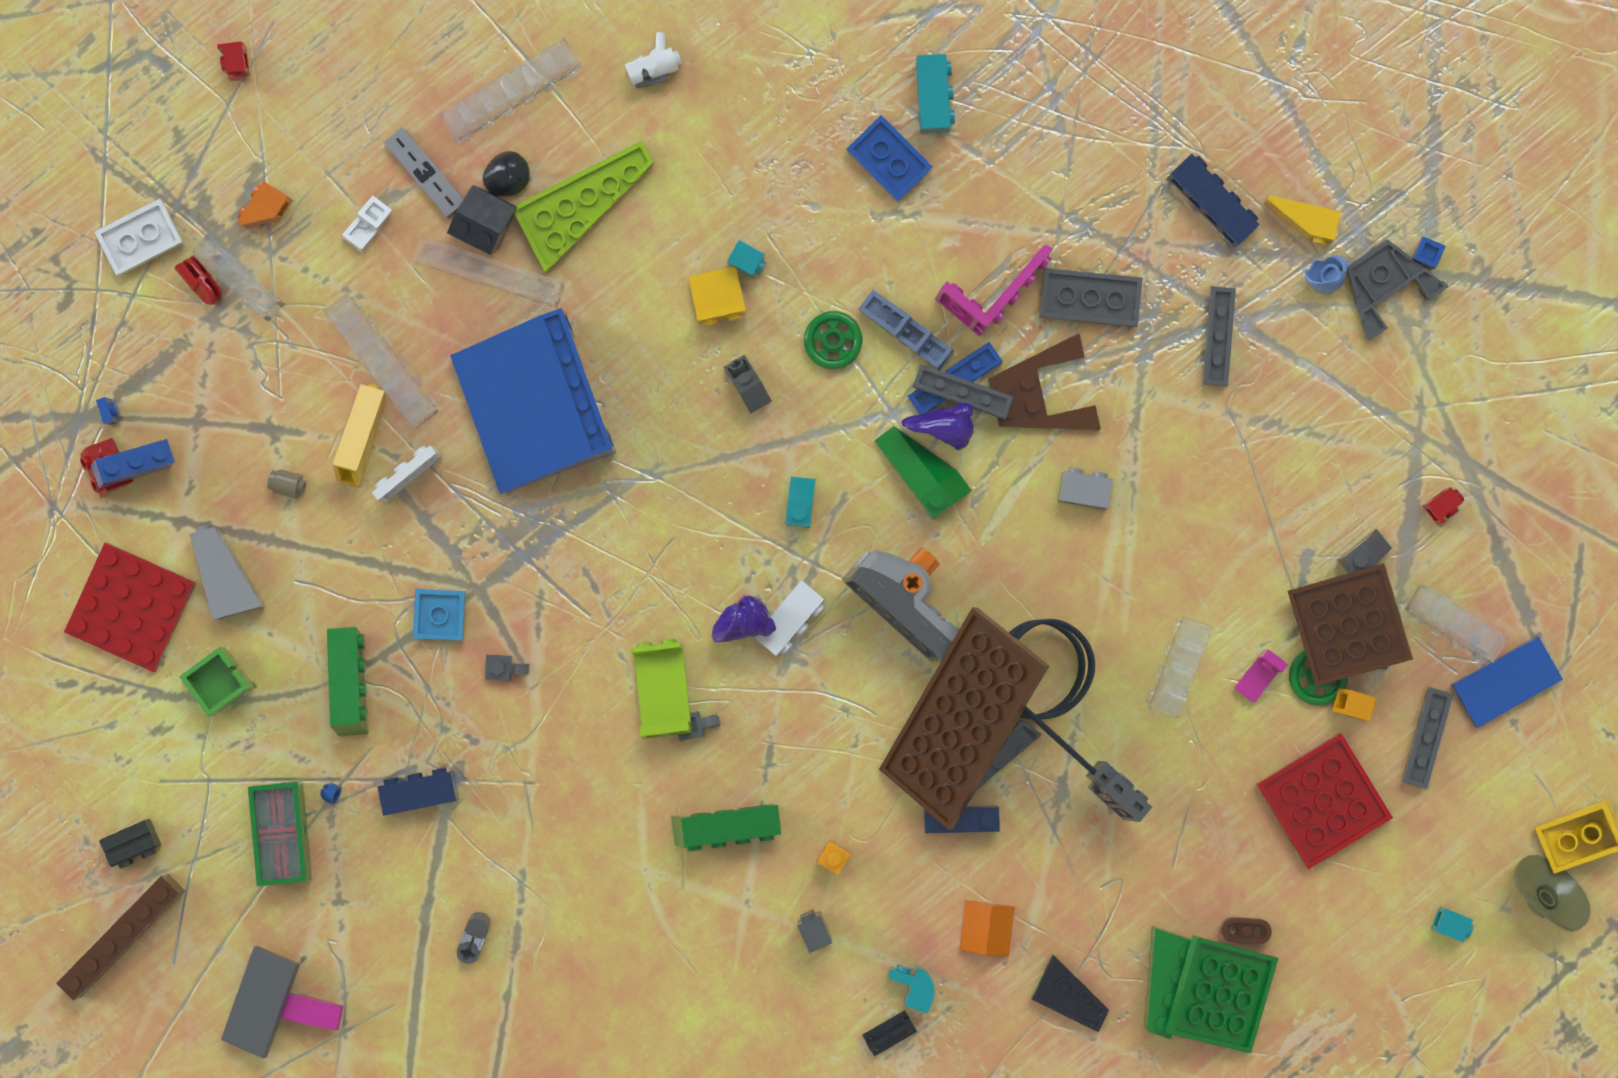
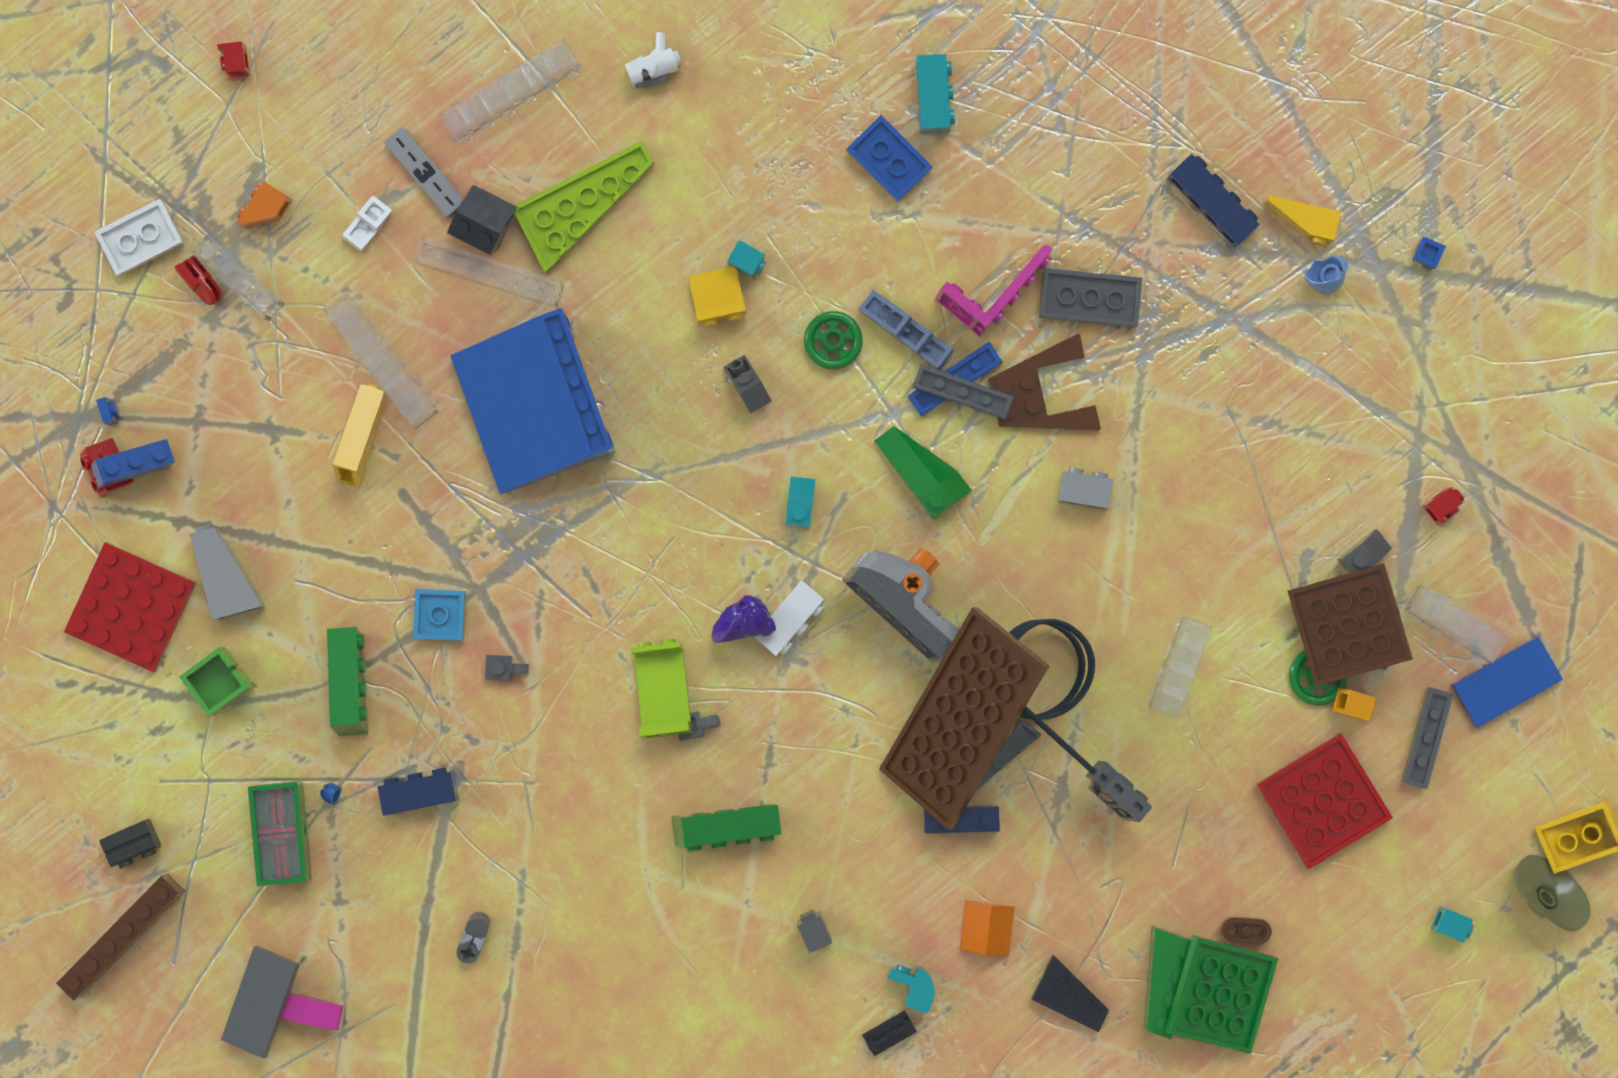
dark tan brick [267,469,306,499] -> none
white plate [372,445,443,503] -> none
black hat [483,151,530,196] -> none
light orange brick [817,840,851,875] -> none
dark purple hair [901,402,974,450] -> none
dark grey plate [1202,286,1236,387] -> none
dark pink bracket [1235,649,1288,702] -> none
dark grey wing [1346,239,1448,341] -> none

